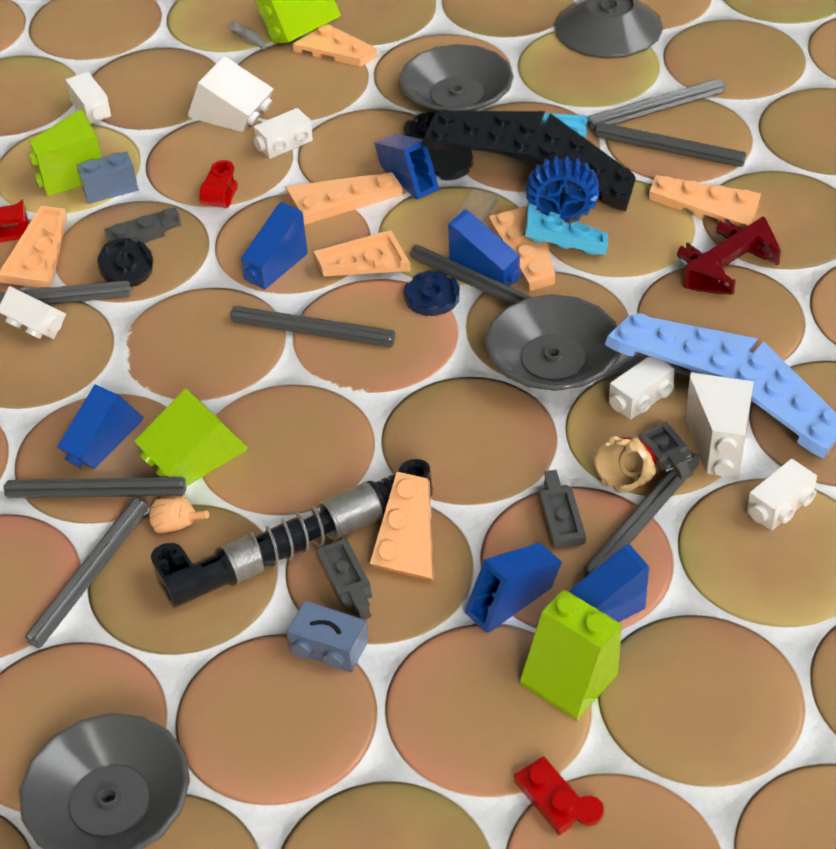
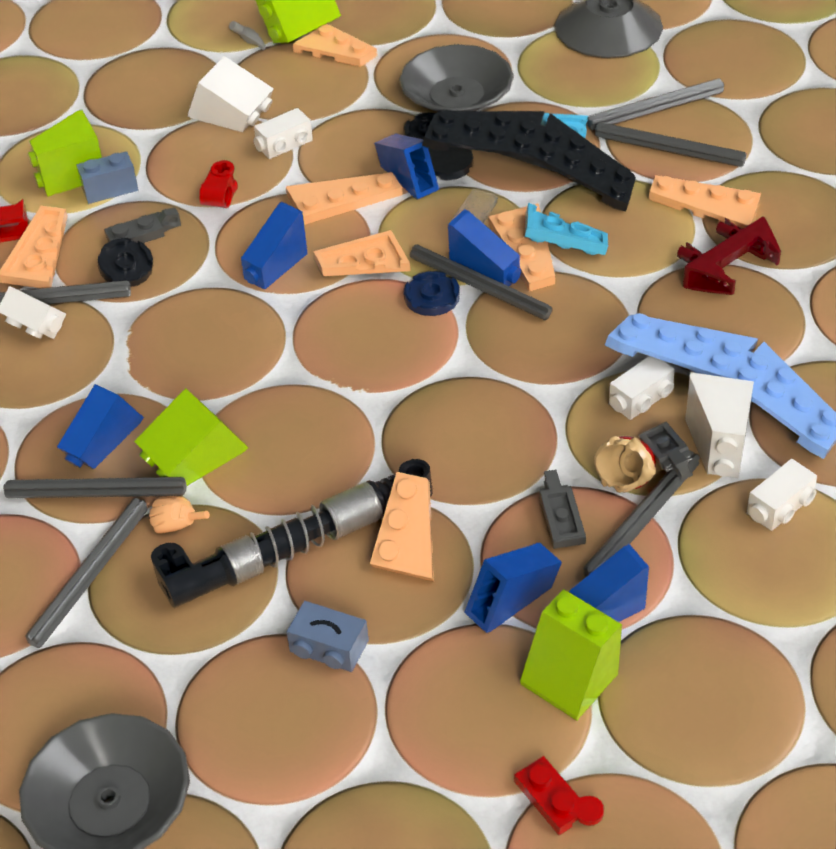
white brick [65,72,111,124] -> none
dark grey axle [230,306,395,347] -> none
dark grey hinge [316,538,372,619] -> none
dark grey dish [485,294,620,391] -> none
blue gear [526,156,599,222] -> none

